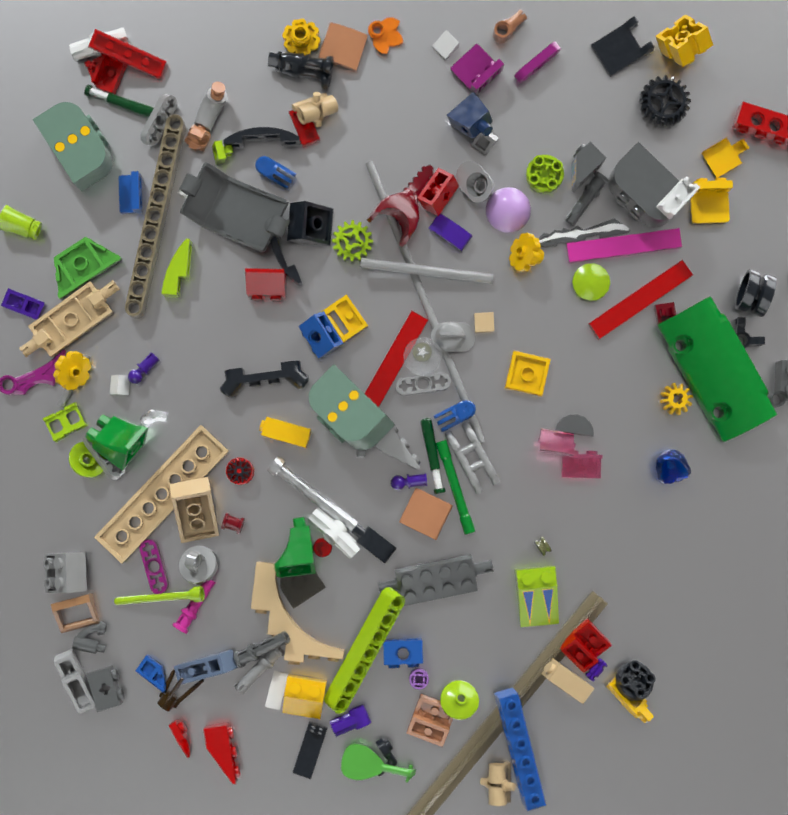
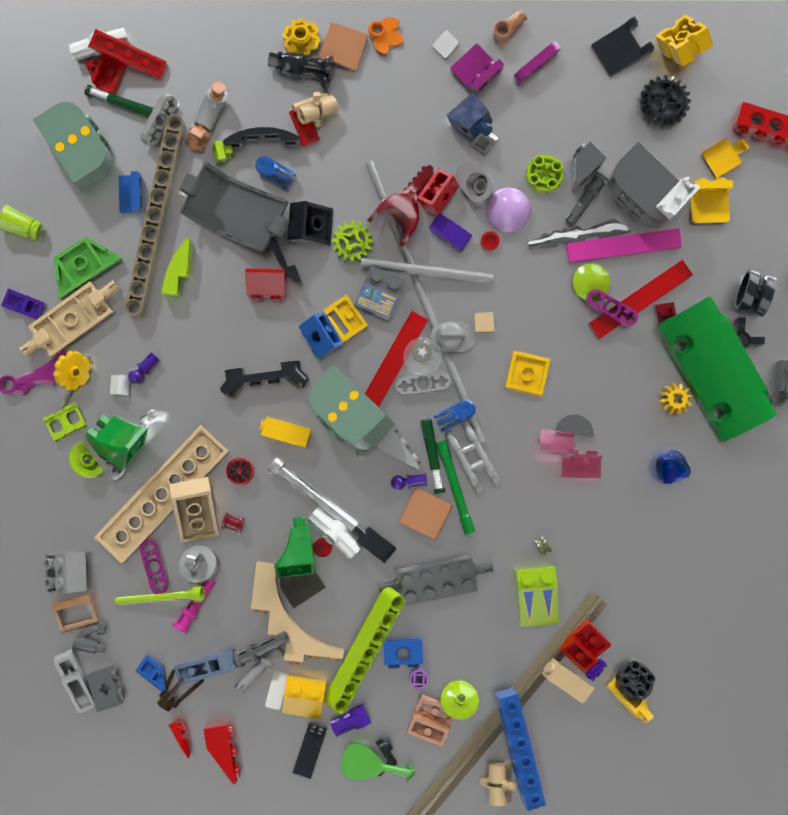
yellow plant [509,233,544,272] -> none
none -> slope [354,265,406,321]
none -> red tile [480,231,500,251]
none -> magenta beam [586,289,638,327]

